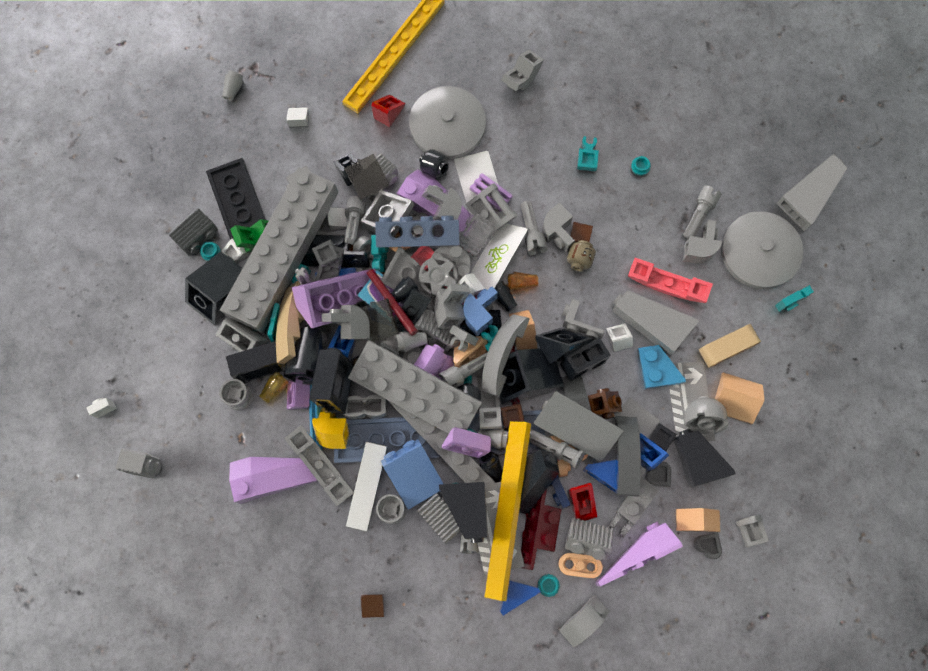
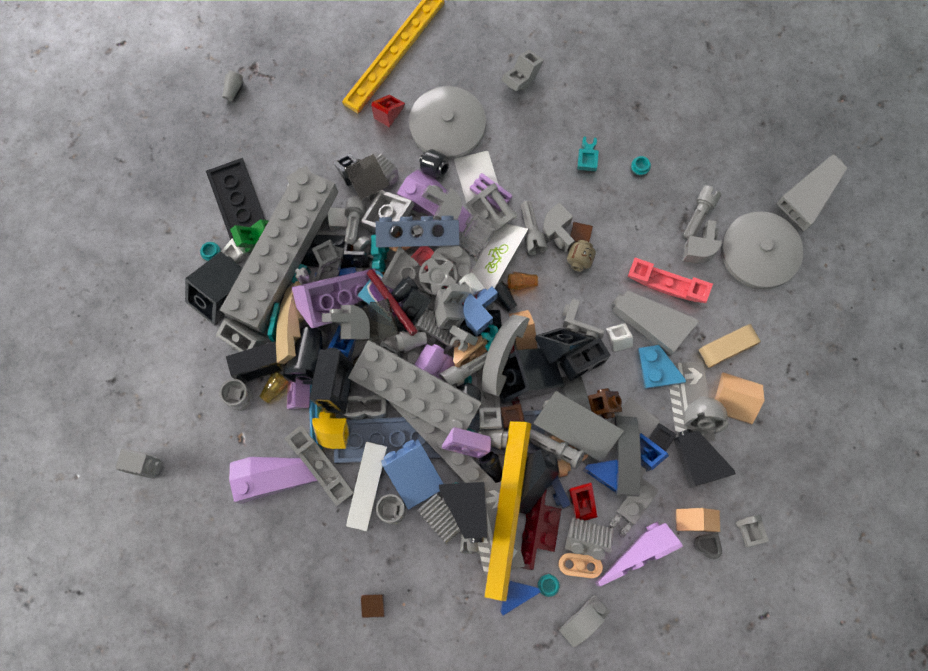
white plate [86,398,117,418] -> none
dark grey brick [168,208,218,256] -> none
white slope [287,107,308,127] -> none
dark grey tile [645,461,672,487] -> none
teal plate [775,285,814,312] -> none

